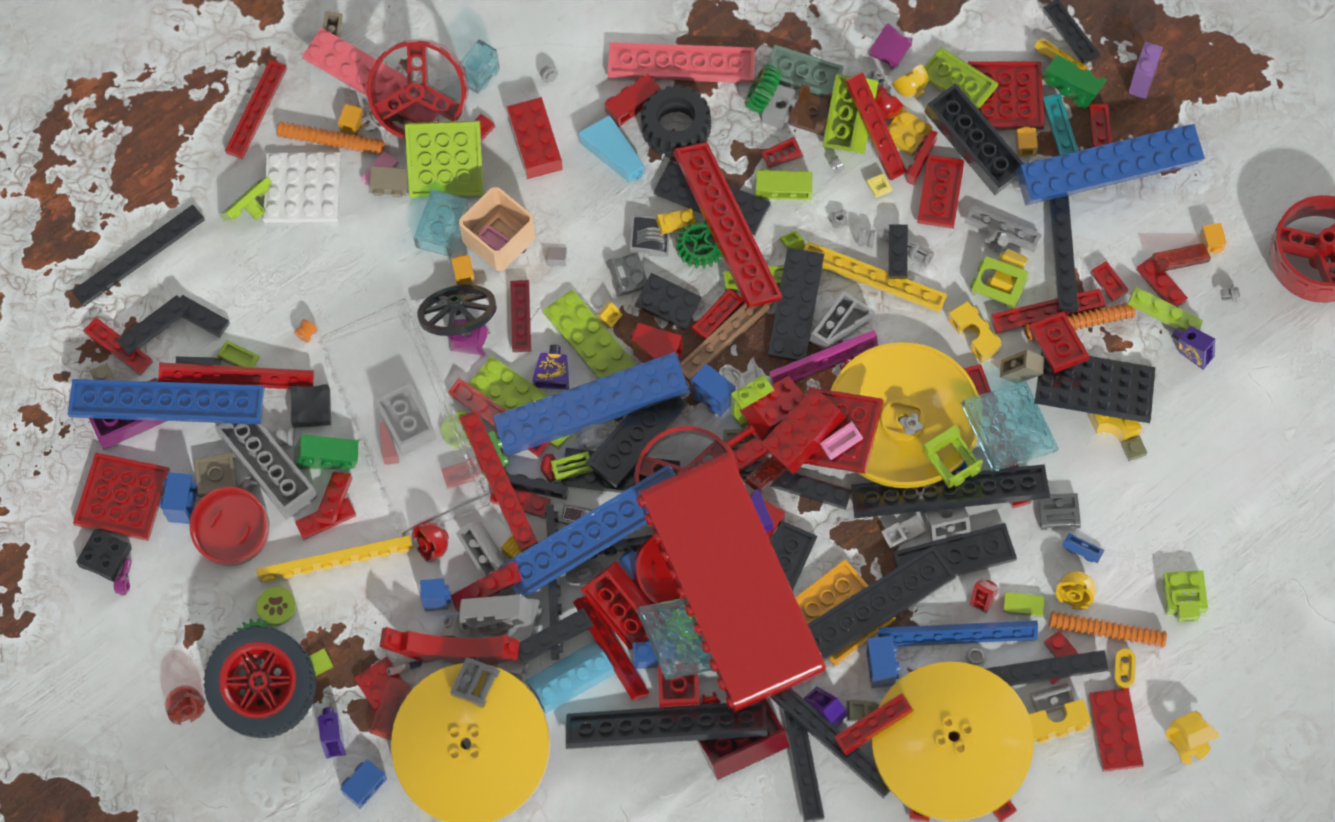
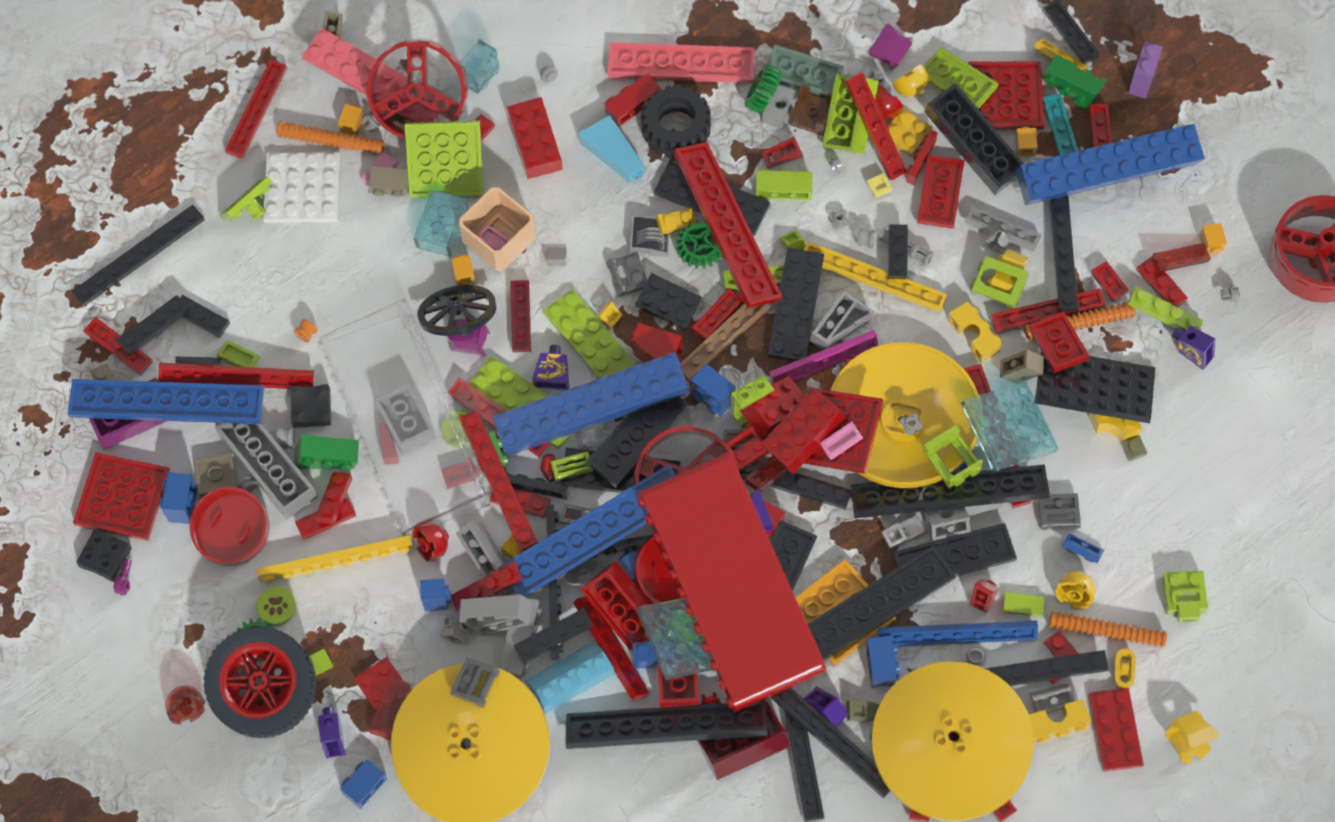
red arch [379,627,520,665] -> none
light grey piece [387,661,422,676] -> none
red plate [834,693,913,755] -> none

